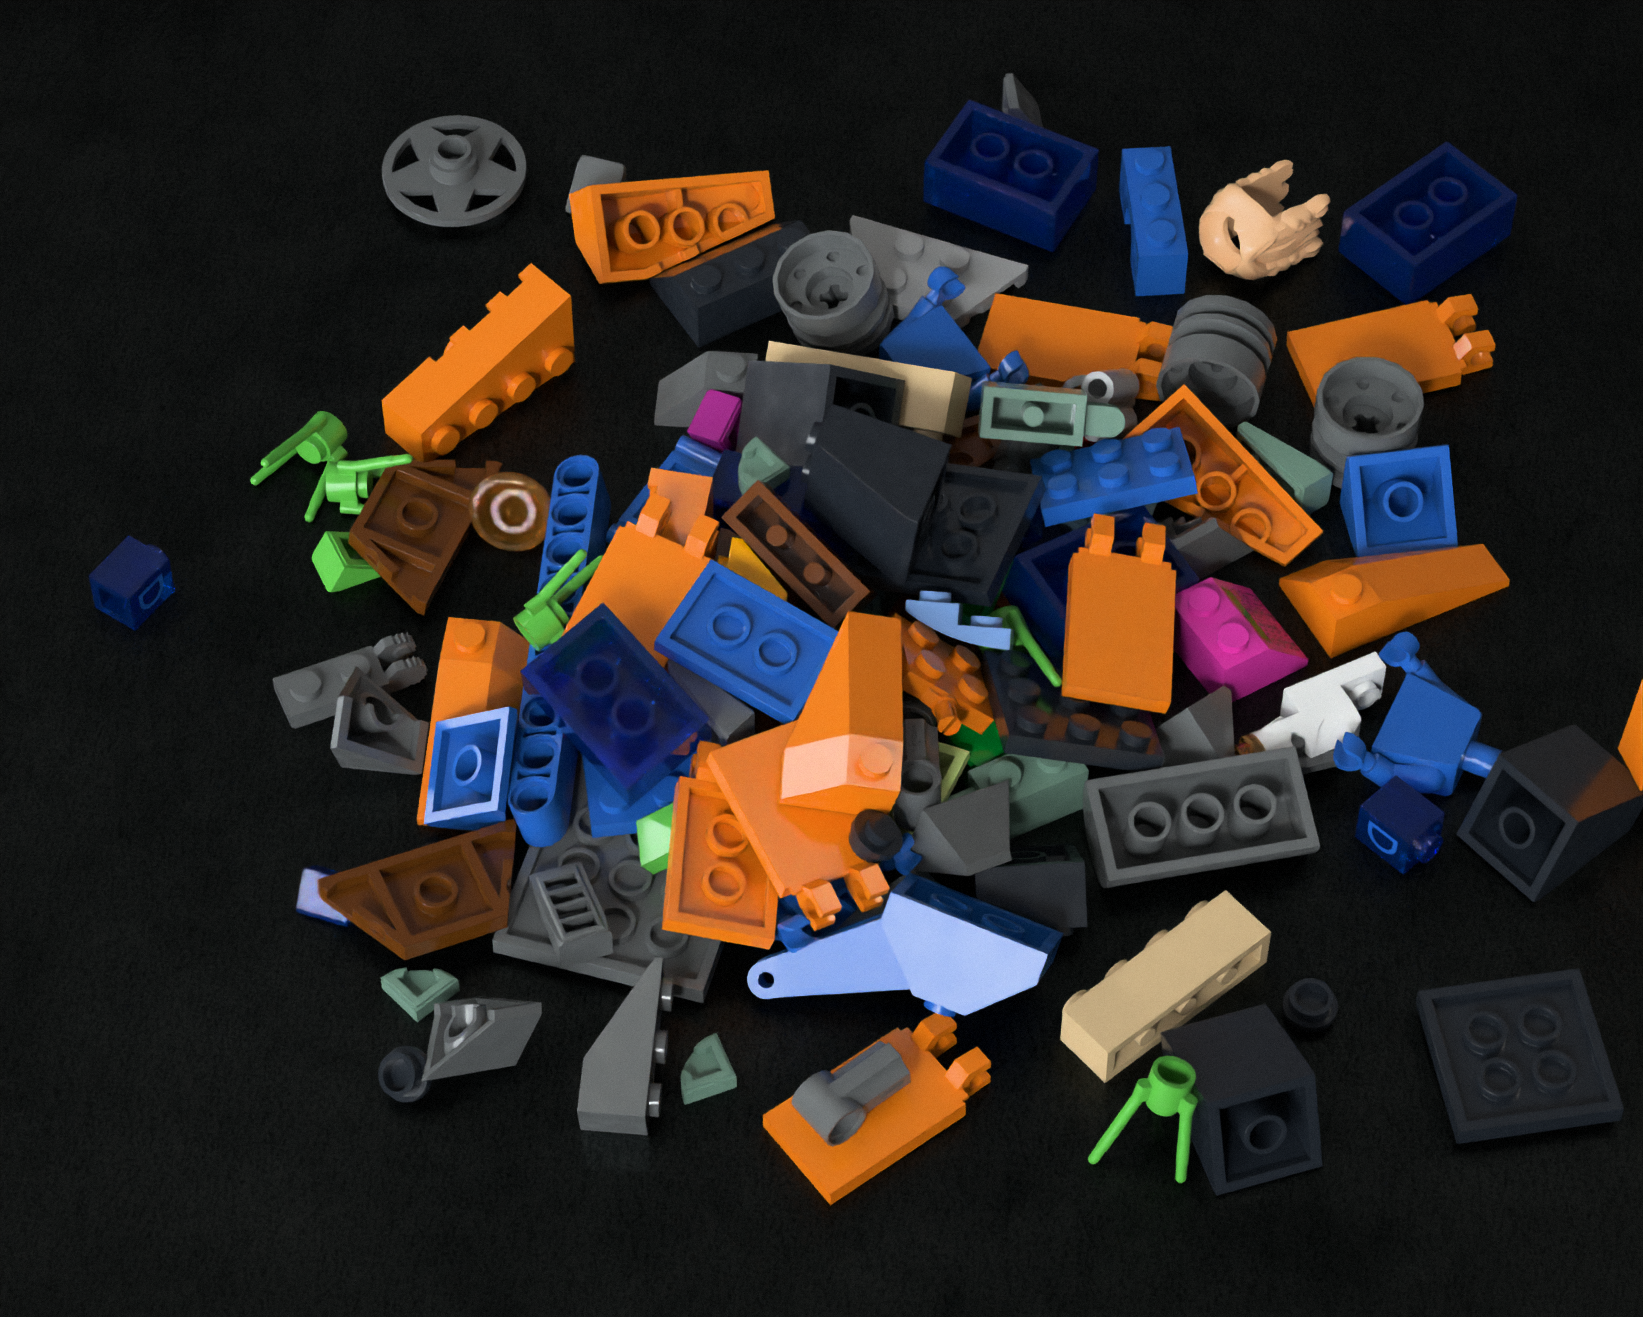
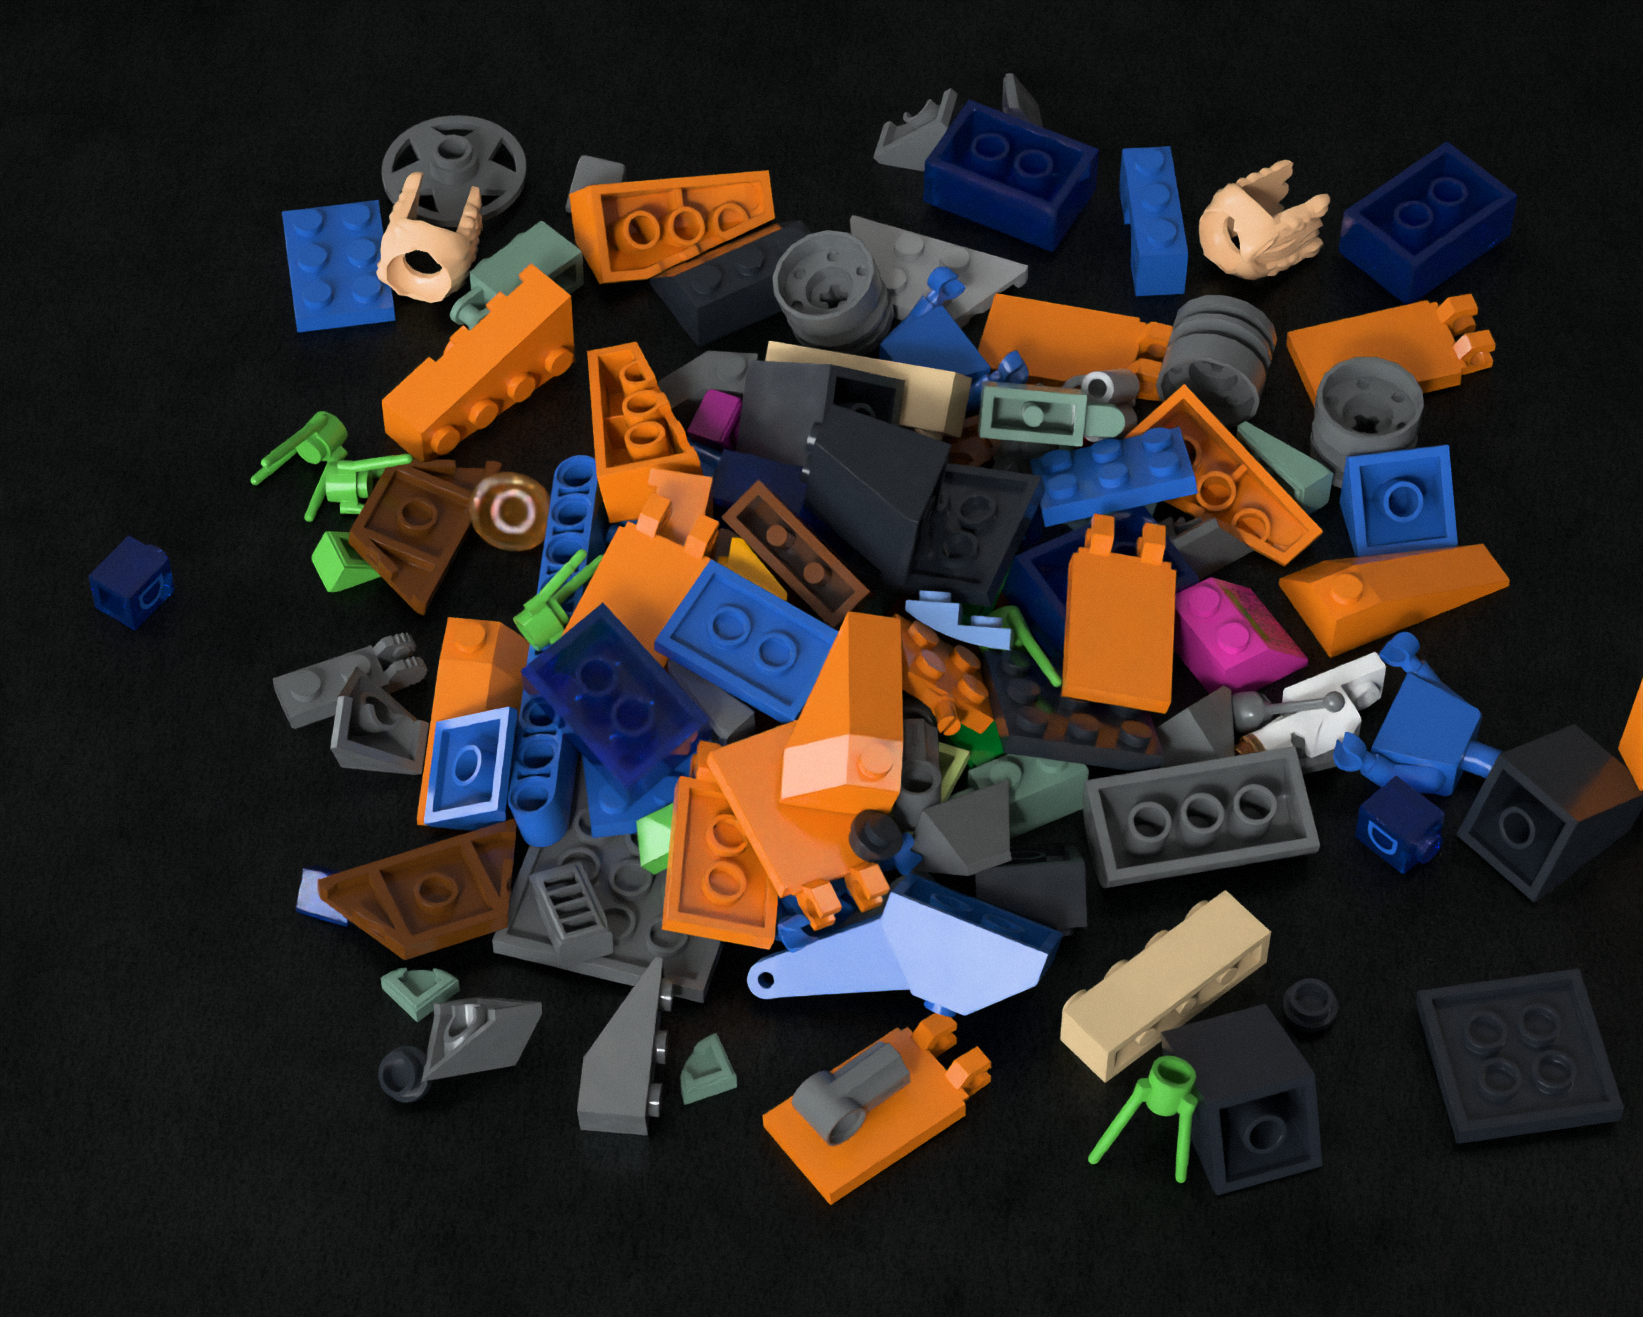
sand green tile [738,436,790,495] -> none
none -> blue plate [282,200,395,333]
none -> light nougat piece [376,171,483,303]
none -> sand green brick [450,221,584,331]
none -> orange wedge [587,342,703,524]
none -> dark grey slope [873,88,966,175]
none -> dark grey hinge [1232,691,1345,734]

